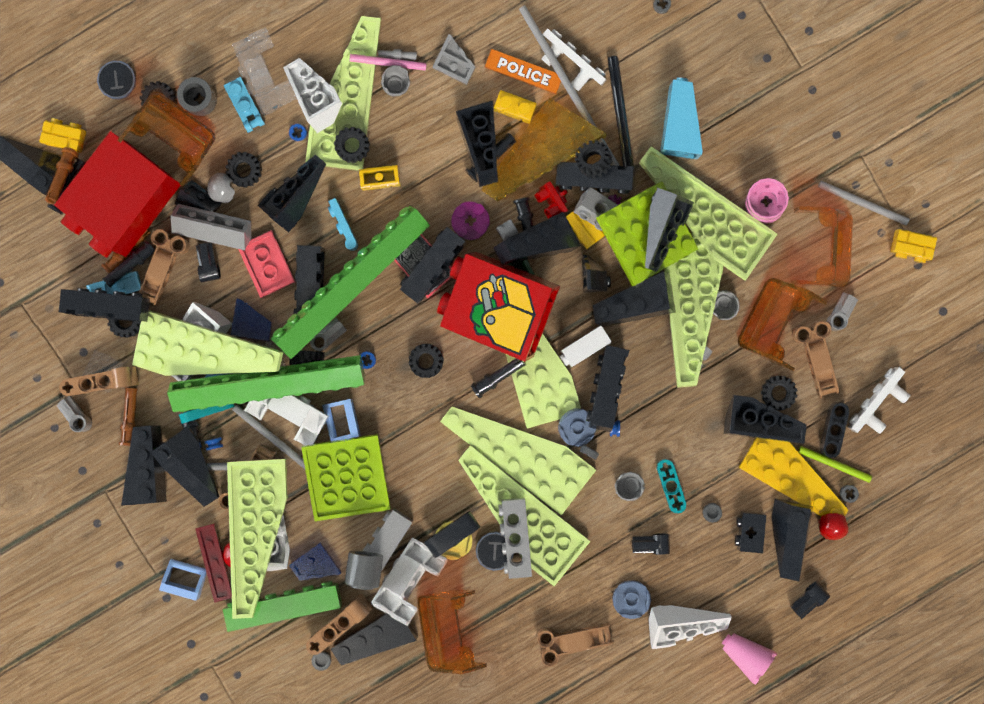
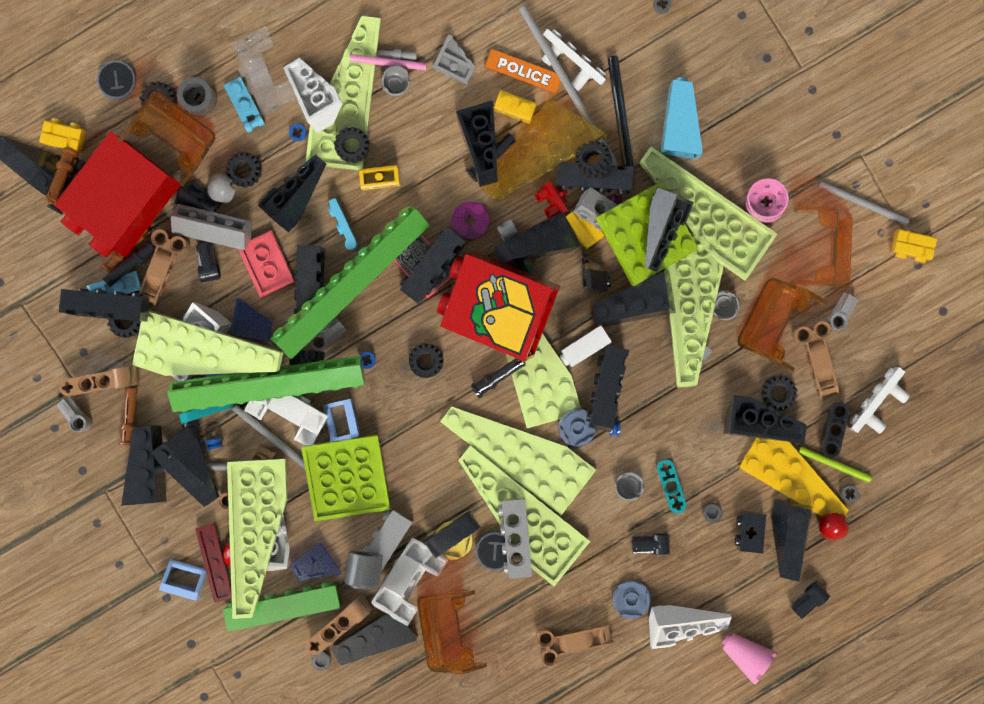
black pin [513,197,534,231] -> none
dark grey tile [580,445,599,460] -> none

